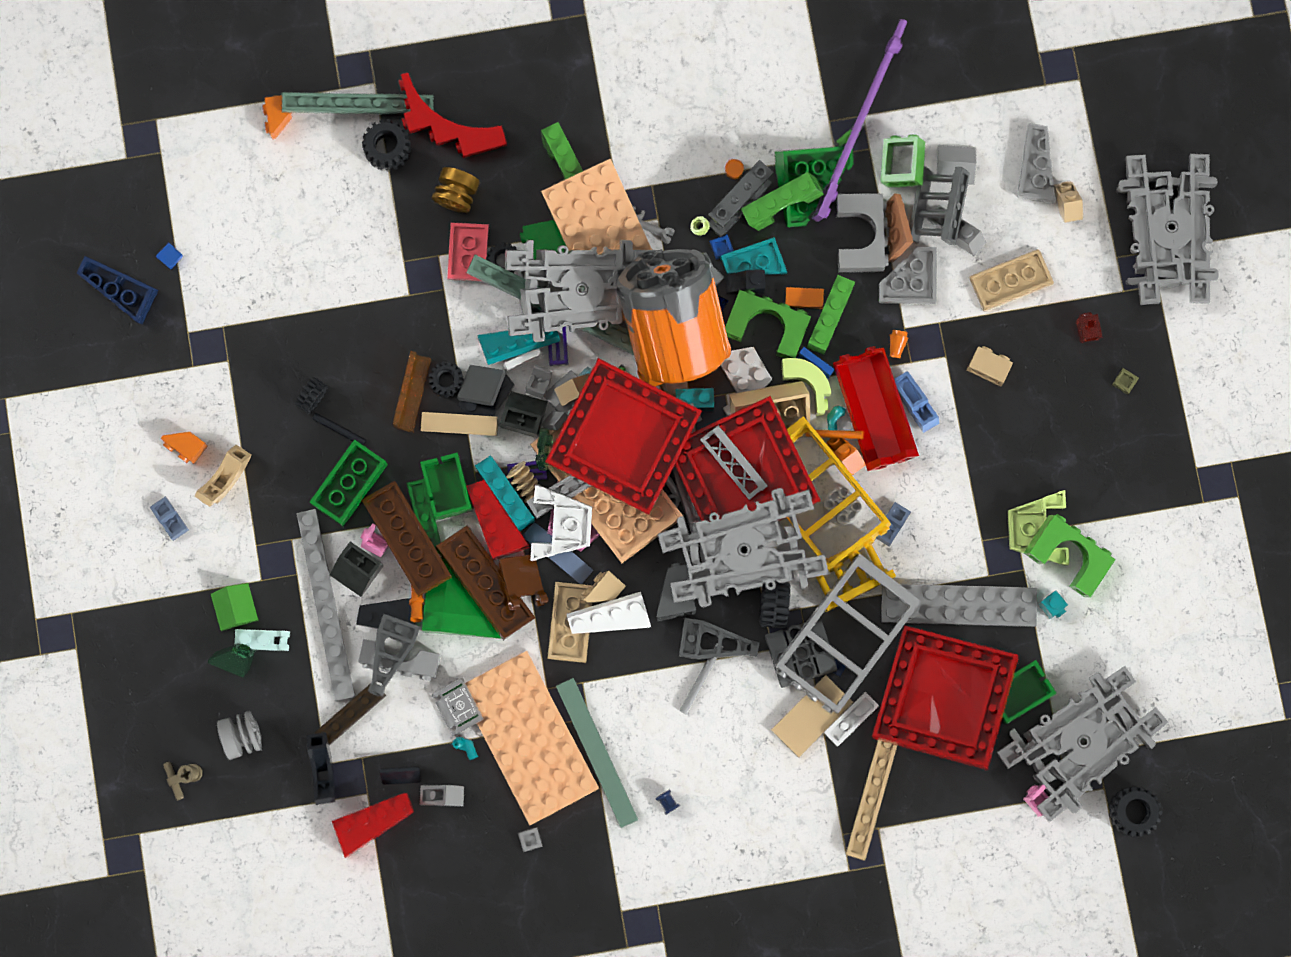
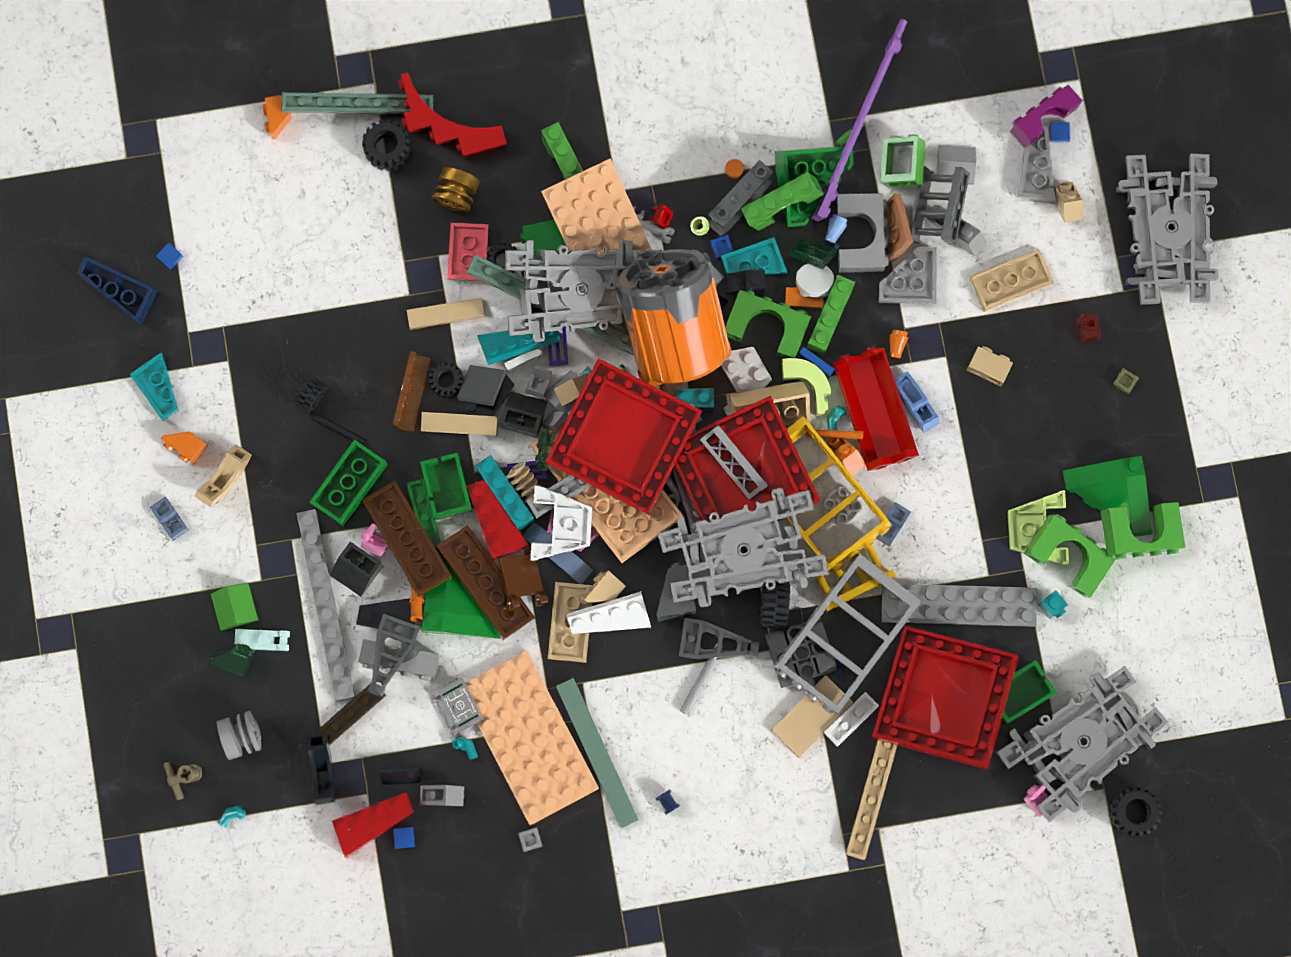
none -> teal wing [130,353,179,421]
none -> teal arm [217,806,246,828]
none -> blue tile [394,827,415,849]
none -> tan tile [407,298,485,330]
none -> red tile [648,204,674,229]
none -> clear green wing [790,240,841,270]
none -> white tile [796,263,834,297]
none -> light blue cone [825,214,847,244]
none -> magenta arch [1010,84,1083,148]
none -> blue tile [1050,122,1071,142]
none -> green slope [1062,456,1152,537]
none -> bright green arch [1100,502,1186,560]

